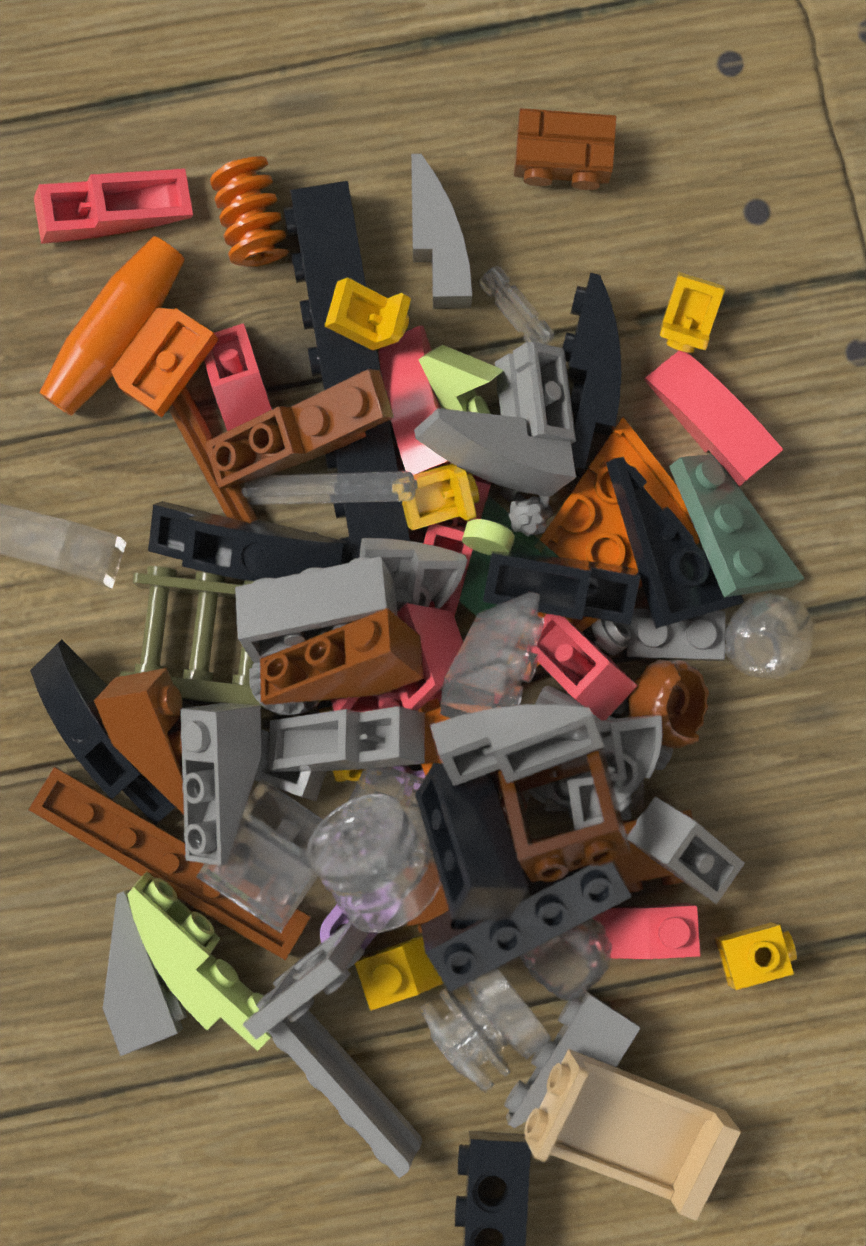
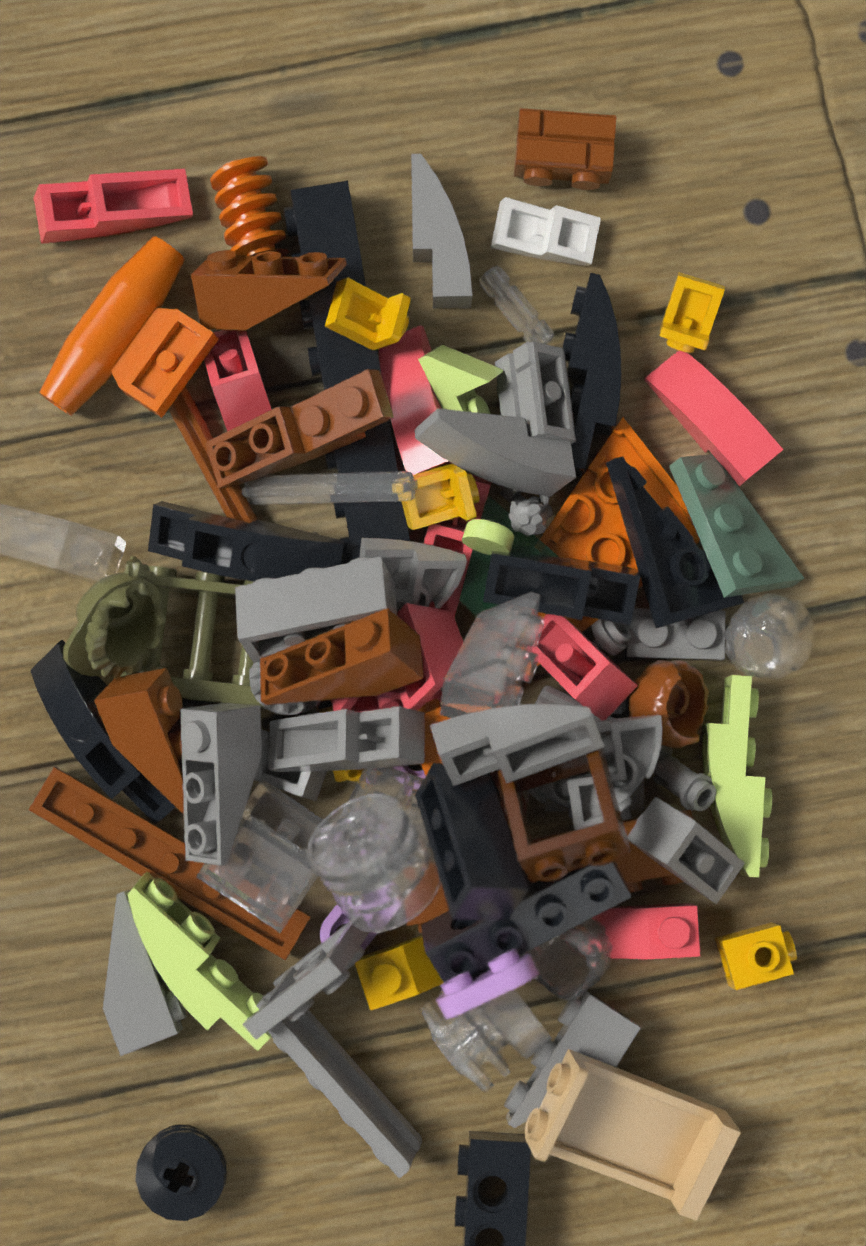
none -> olive hair [63,556,166,679]
none -> black piece [135,1125,227,1221]
none -> dark orange slope [191,250,347,331]
none -> lavender plate [436,949,539,1019]
none -> white slope [491,197,601,266]
none -> light grey pin [653,756,716,811]
none -> yellowish green slope [702,675,772,878]

